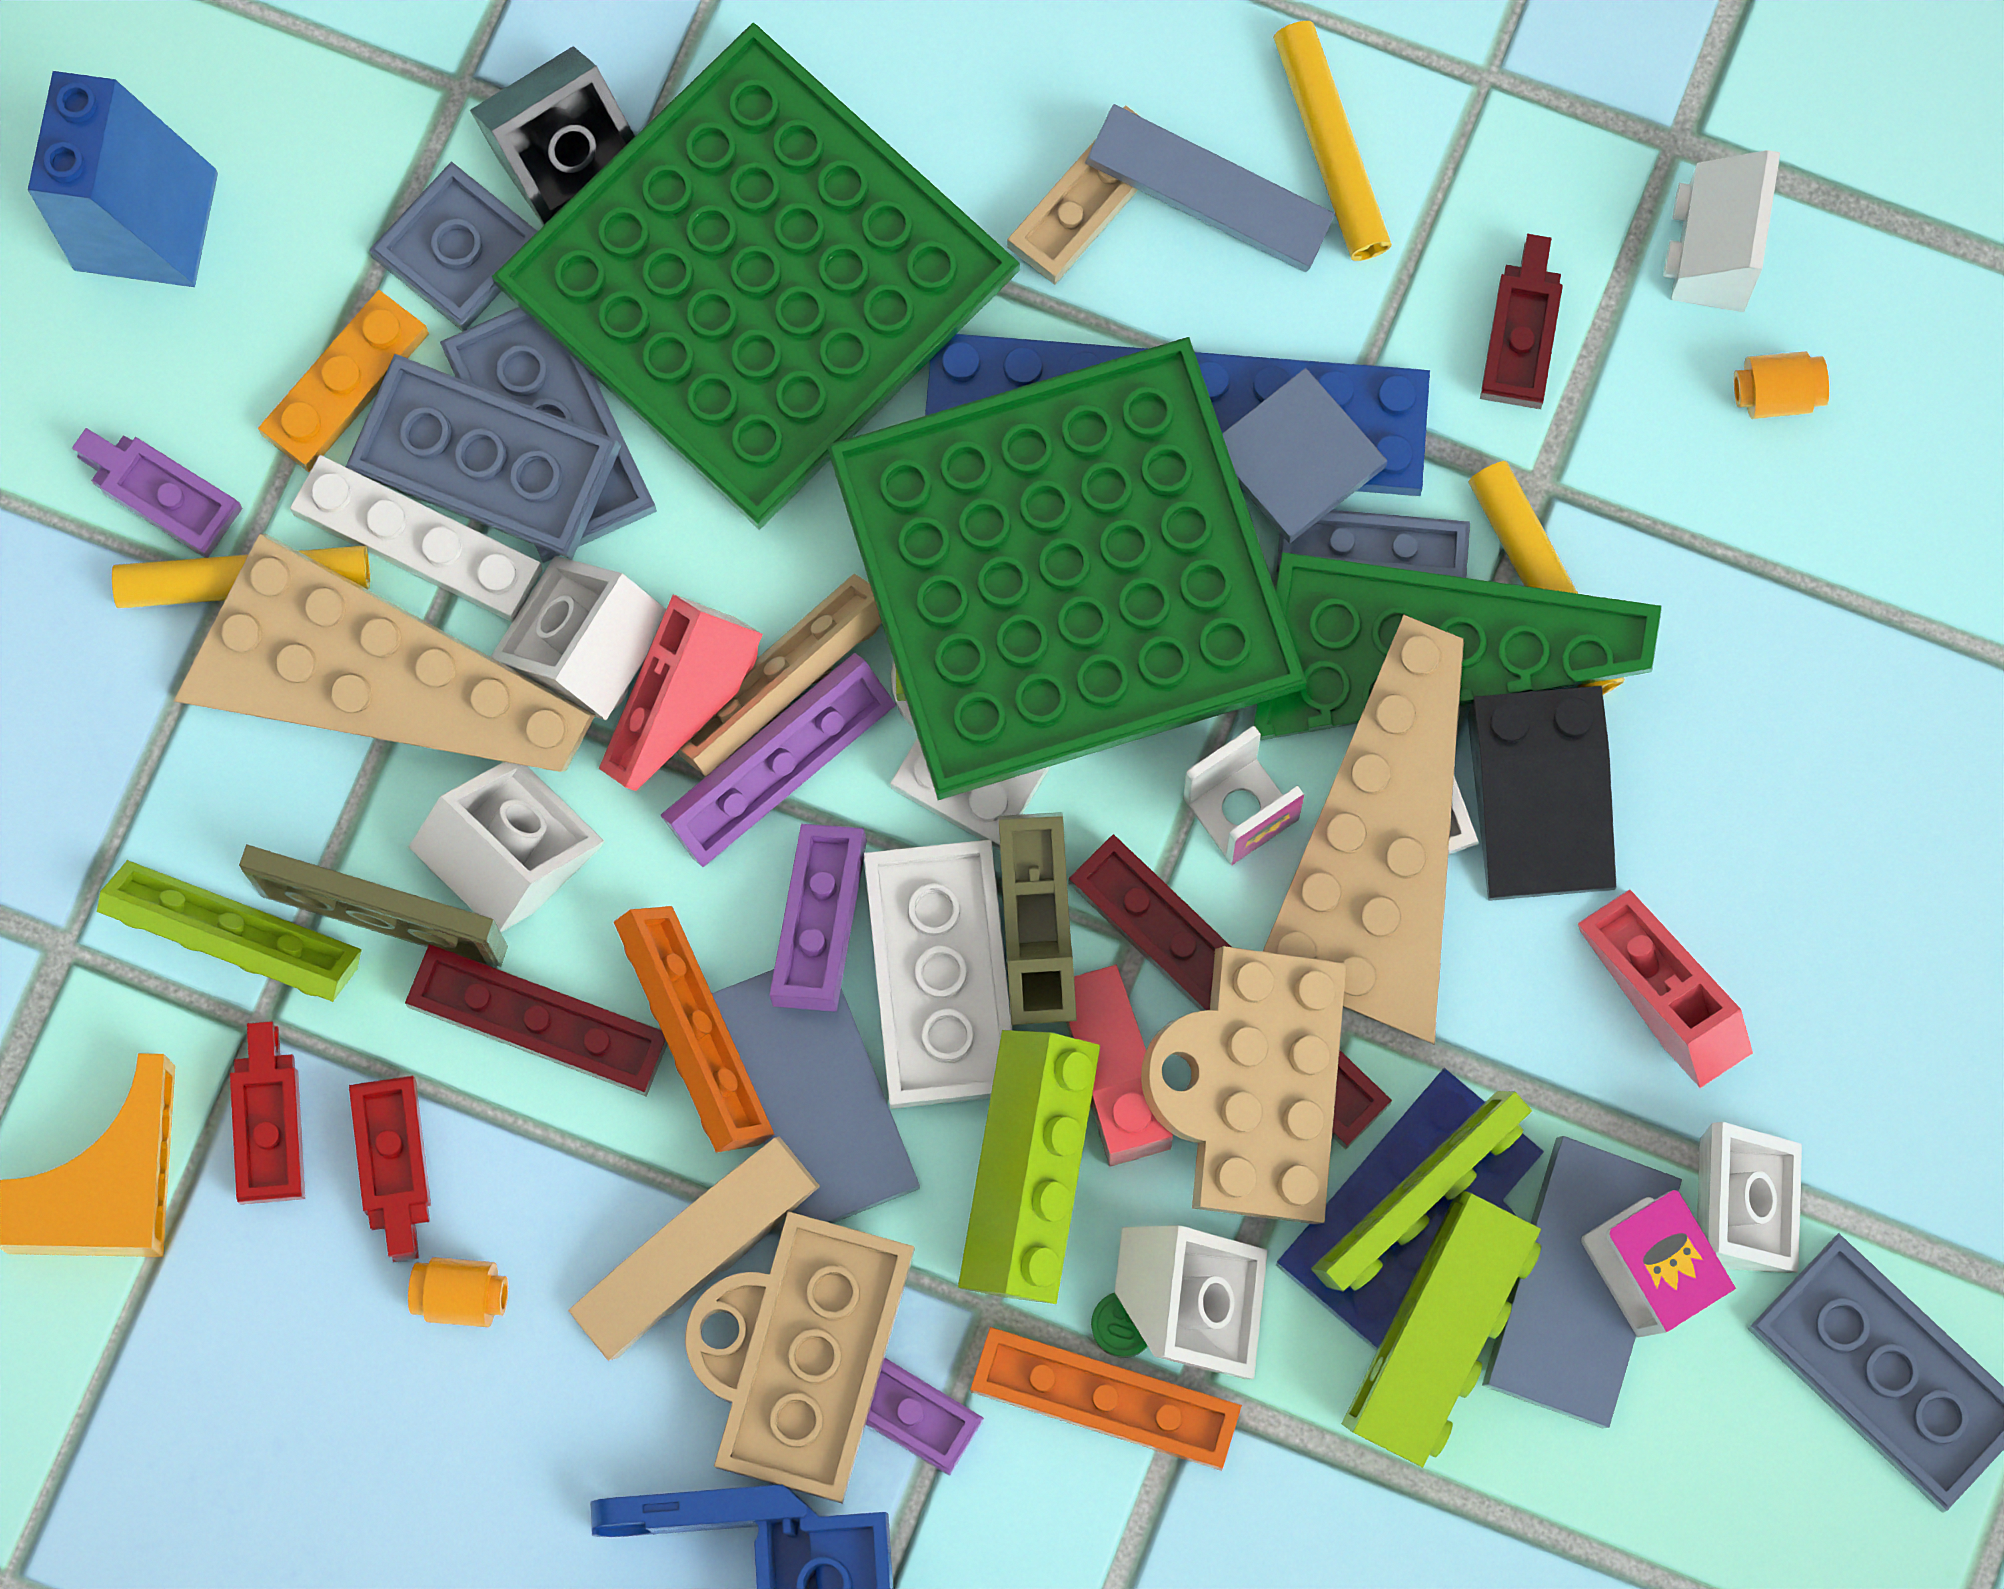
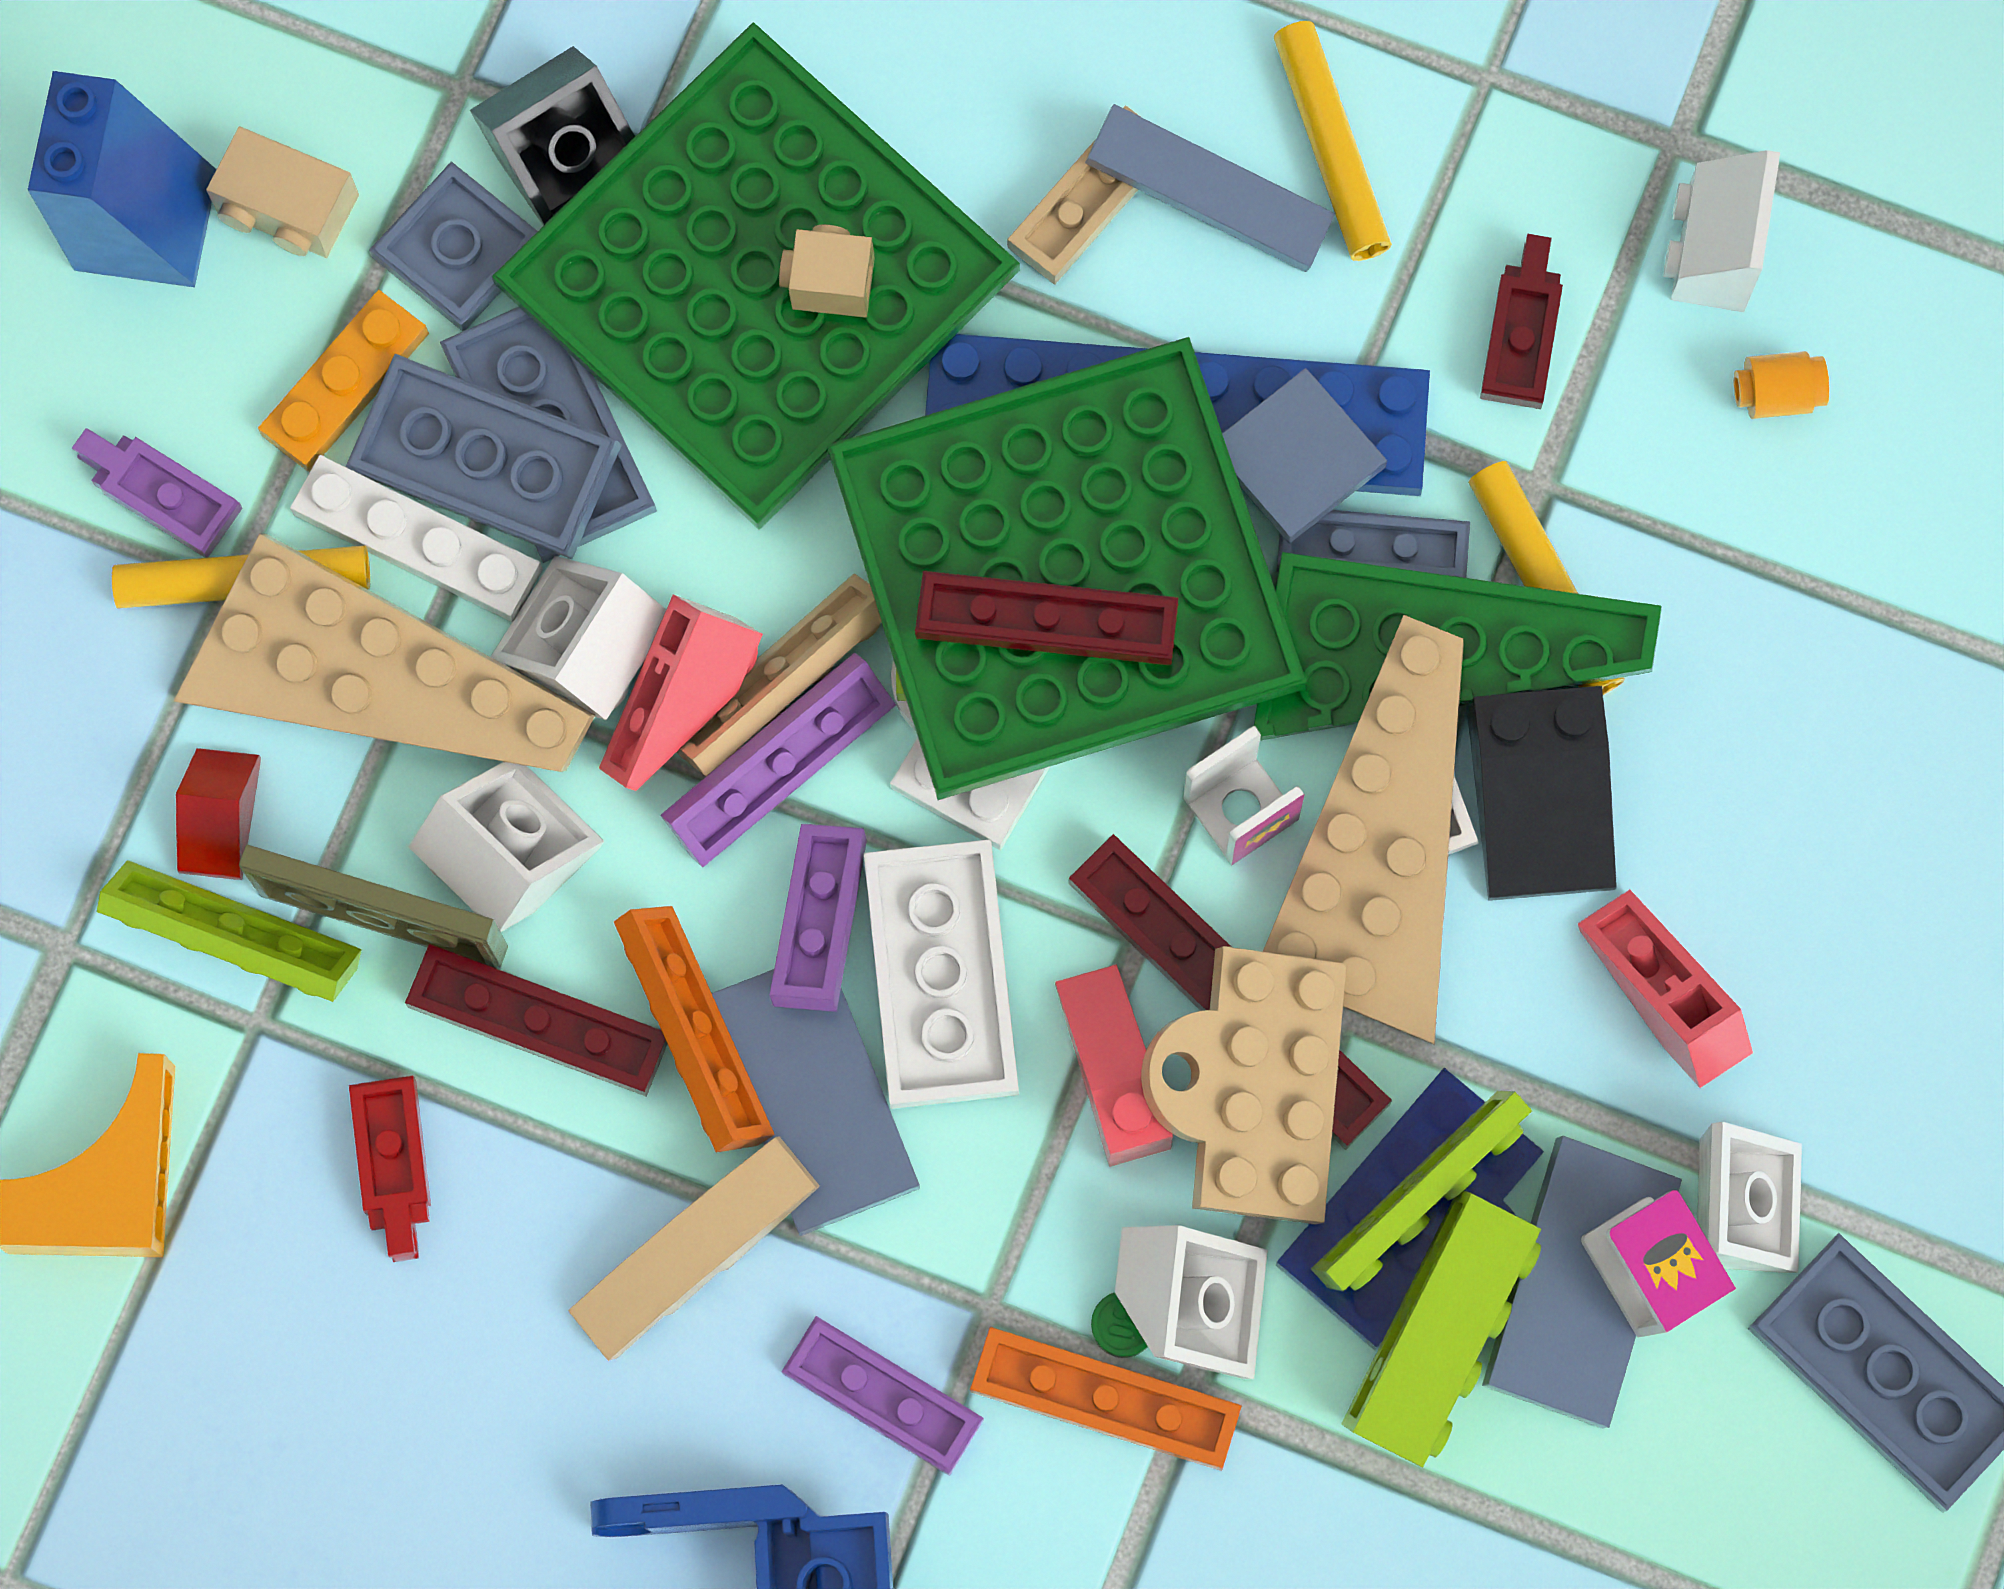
red hinge [230,1021,305,1205] -> none
light orange brick [408,1257,508,1328] -> none
tan plate [685,1211,915,1504] -> none
lime brick [958,1030,1100,1304] -> none
olive arch [998,812,1077,1025] -> none
none -> red slope [176,748,261,880]
none -> tan brick [206,126,359,258]
none -> tan brick [779,225,875,318]
none -> dark red tile [915,571,1179,665]

